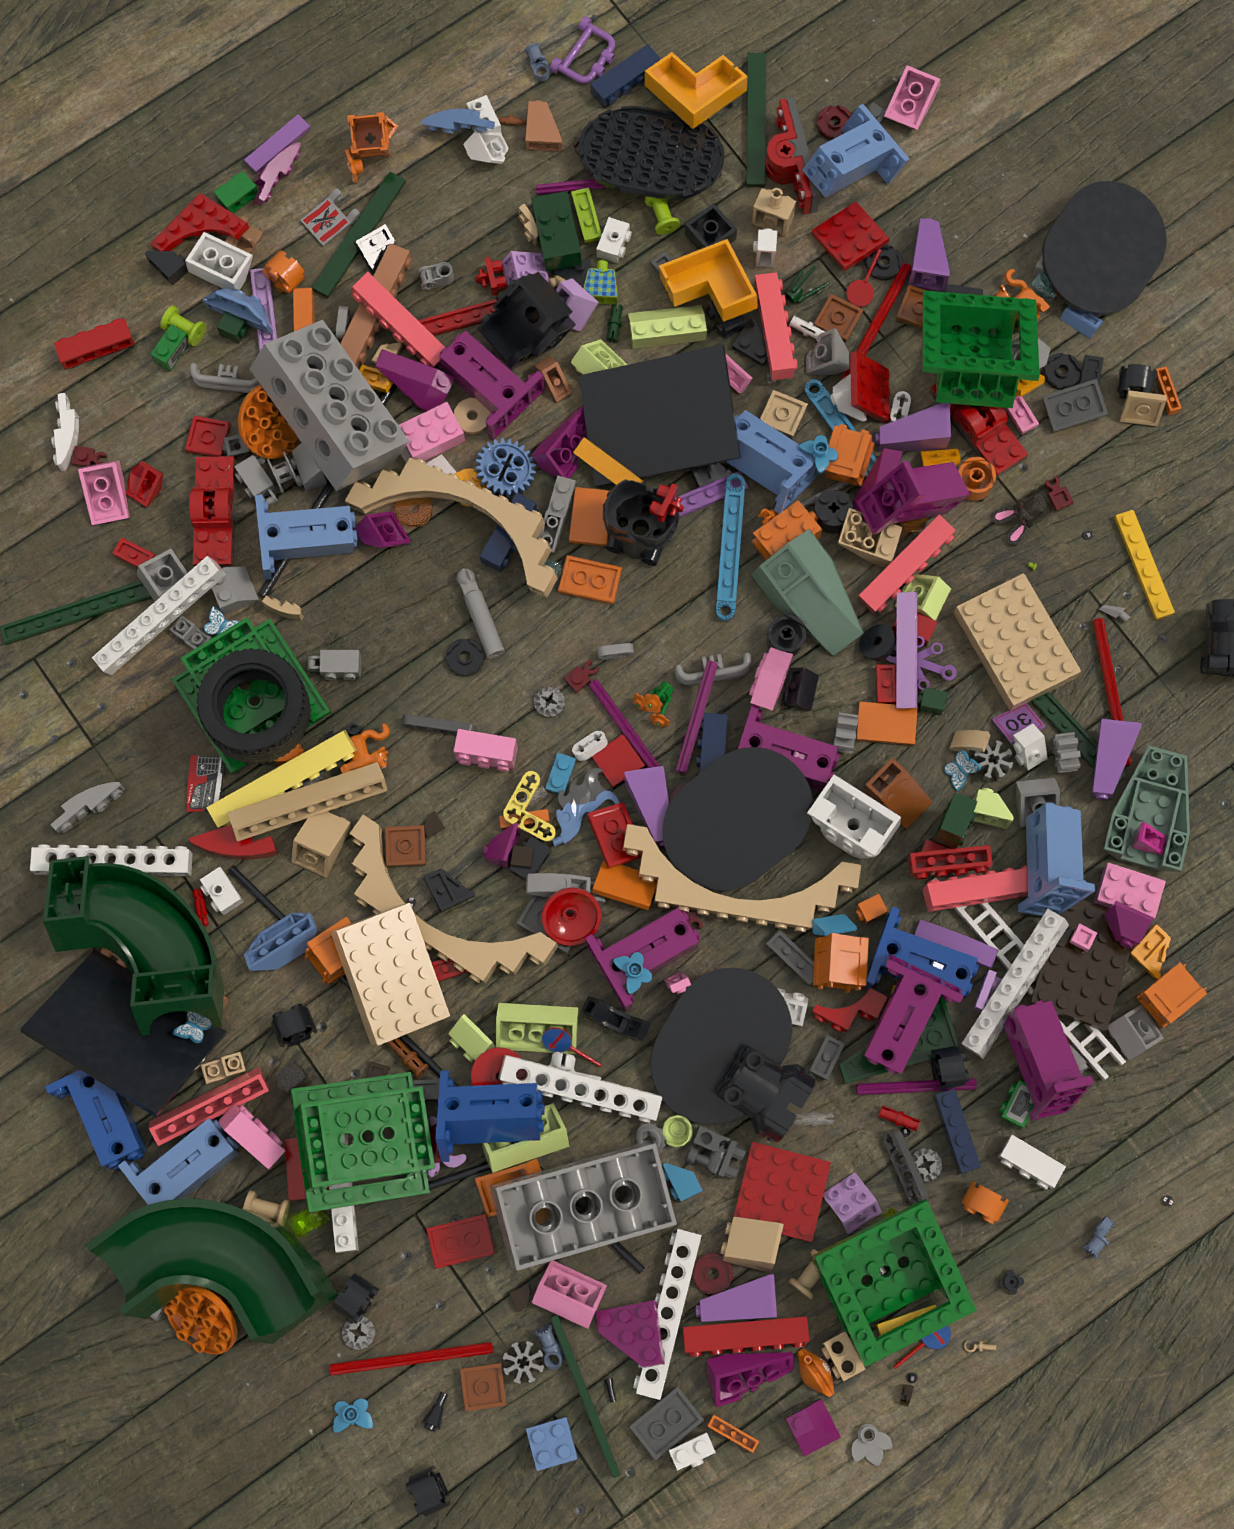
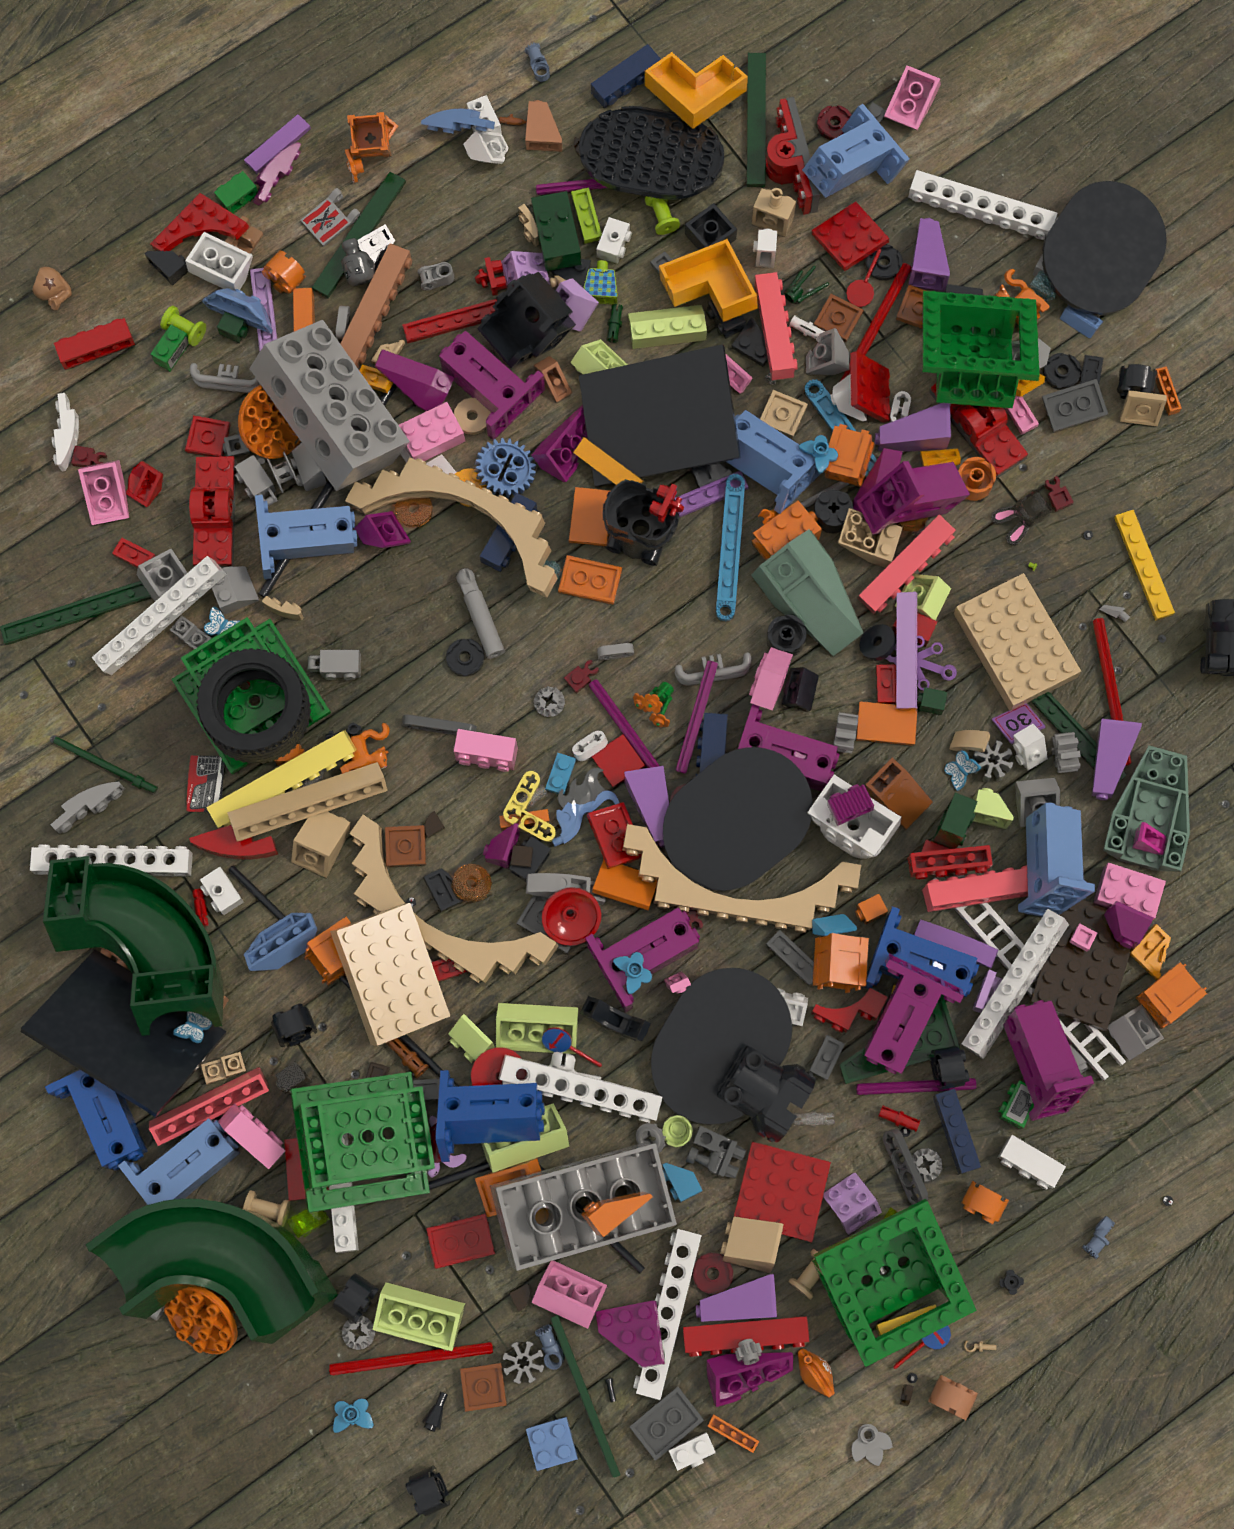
coral brick [351,272,445,368] -> none
light grey slope [539,475,576,553] -> none
medium lavender bar [550,16,615,84] -> none
magenta slope [785,1399,841,1457] -> none
tan brick [821,1331,865,1381] -> none
none -> medium nougat piece [32,267,72,311]
none -> dark green bar [53,737,158,794]
none -> dark grey piece [341,238,375,286]
none -> yellowish green slope [373,1282,465,1351]
none -> clear orange tile [452,864,492,902]
none -> orange slope [581,1191,653,1237]
none -> light grey gear [735,1339,762,1365]
none -> magenta brick [827,784,874,826]
none -> white brick [908,170,1058,240]
none -> nougat brick [928,1374,978,1420]

